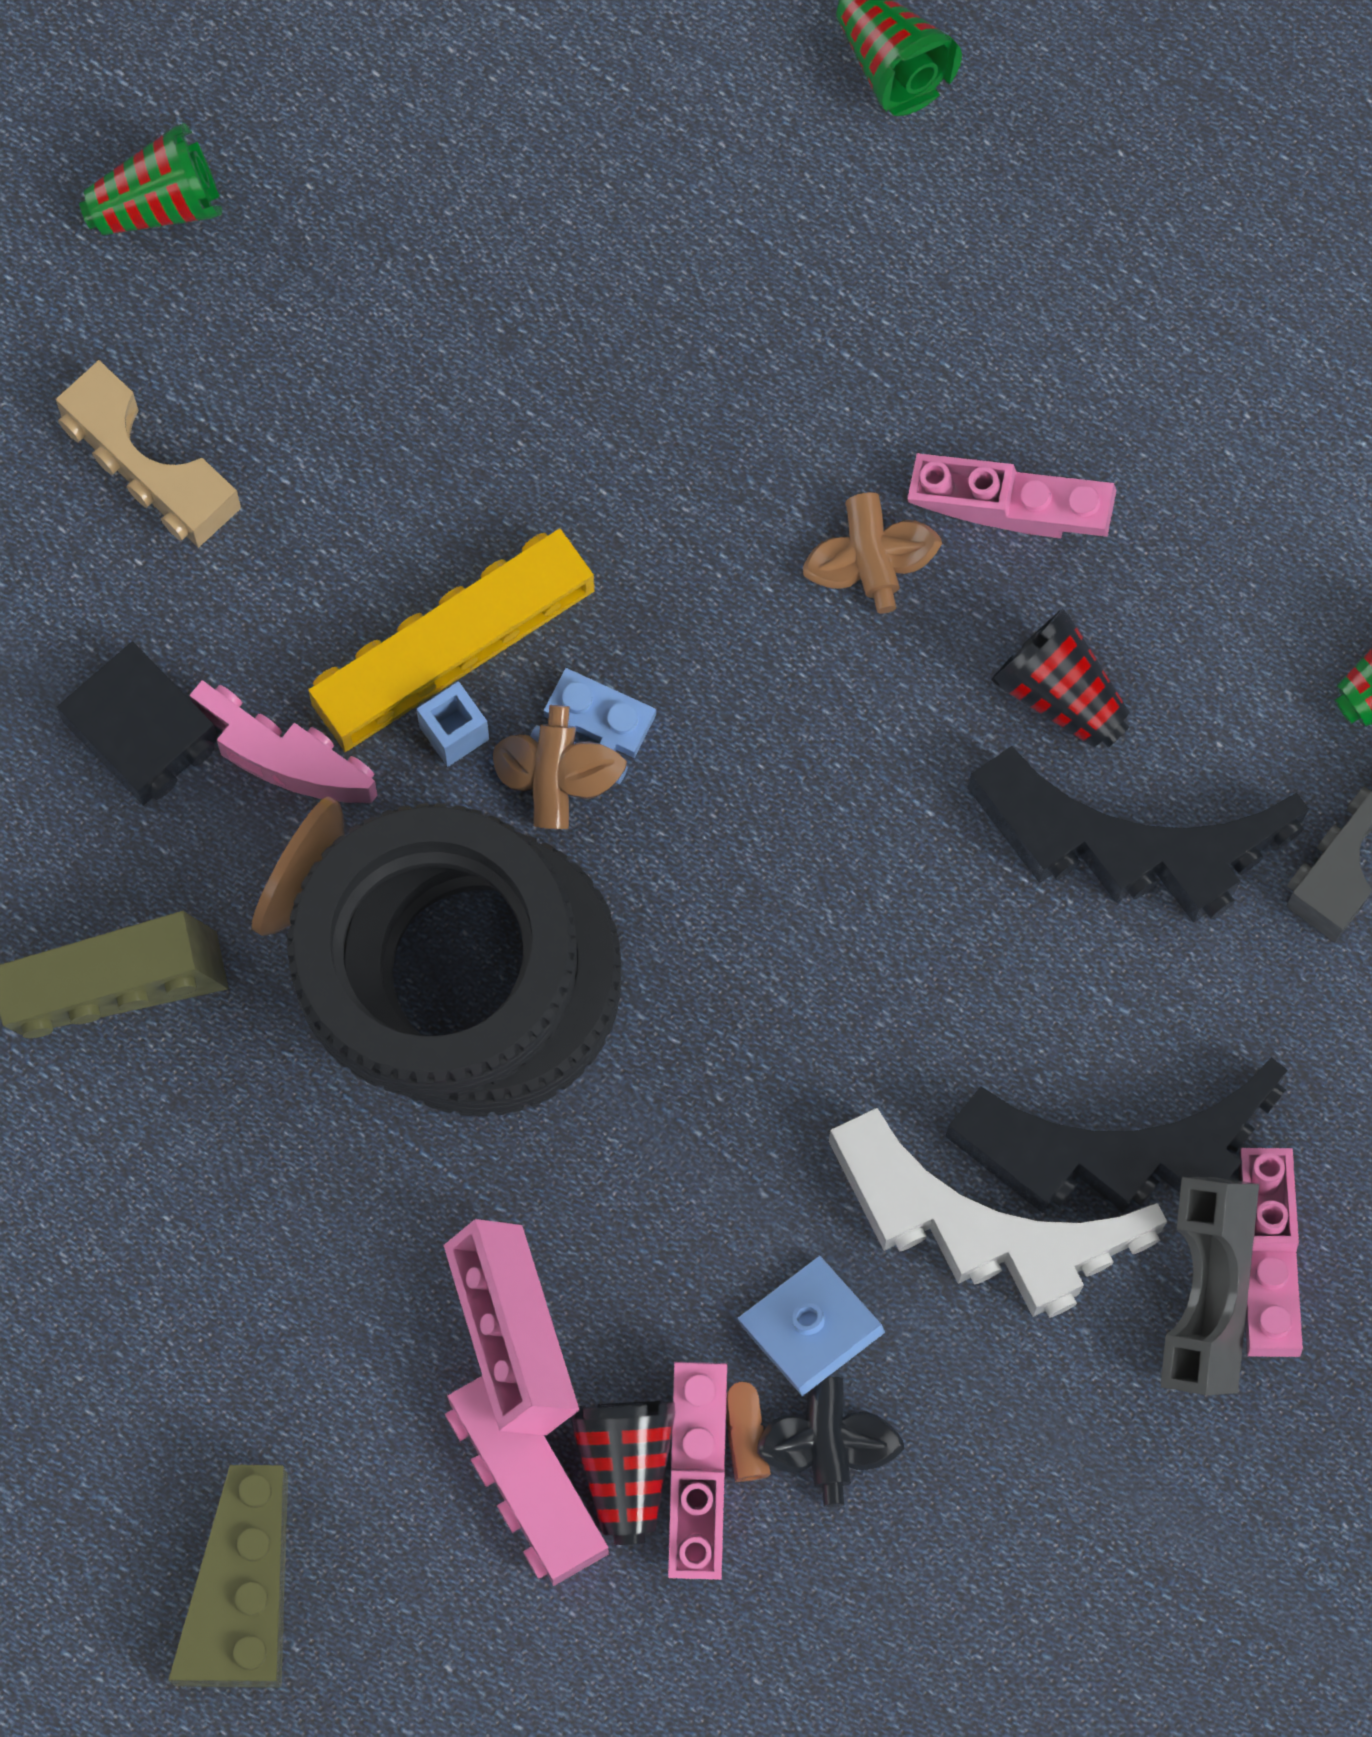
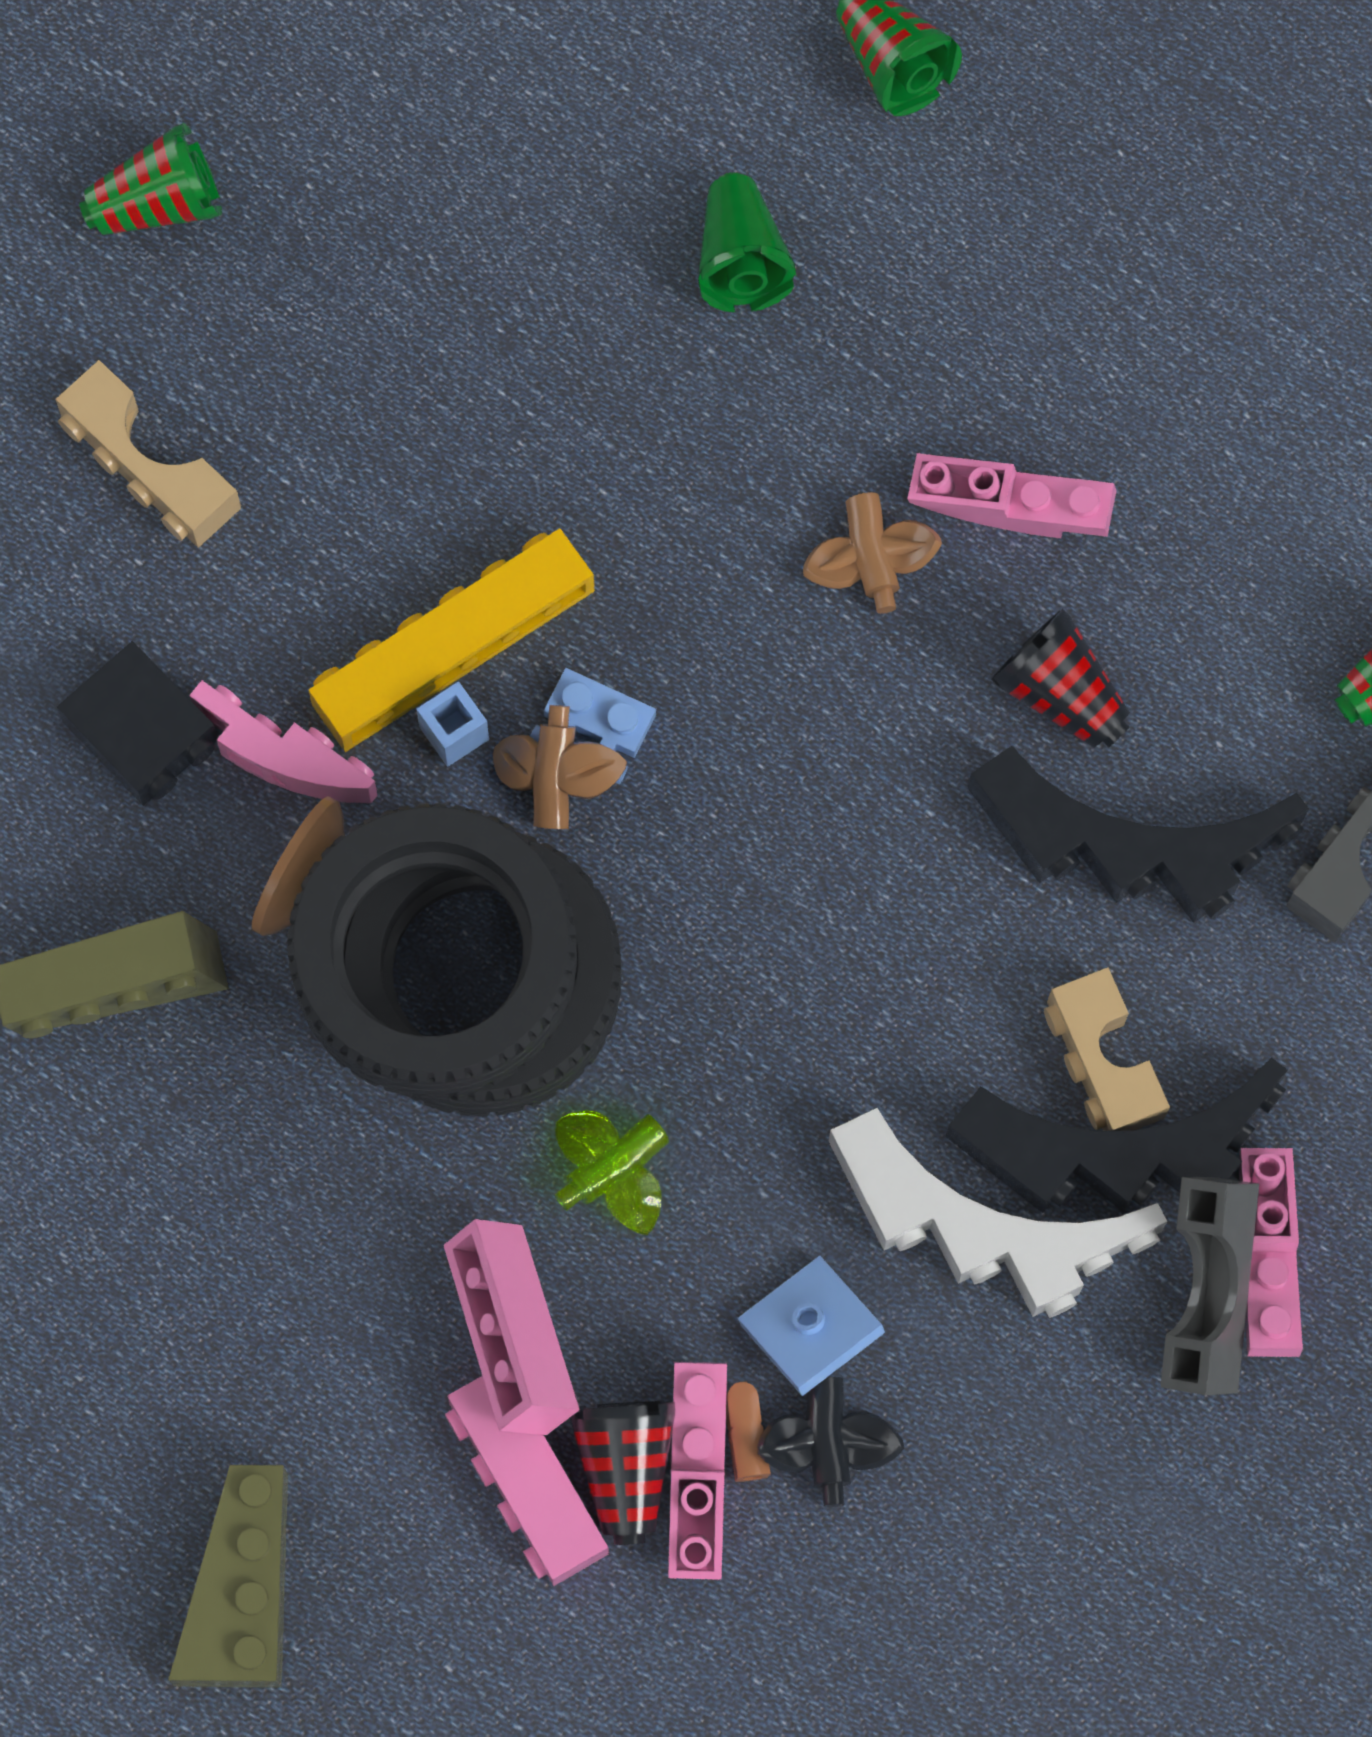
none -> clear neon green plant [554,1110,669,1235]
none -> green cone [698,172,796,312]
none -> tan arch [1044,967,1170,1131]

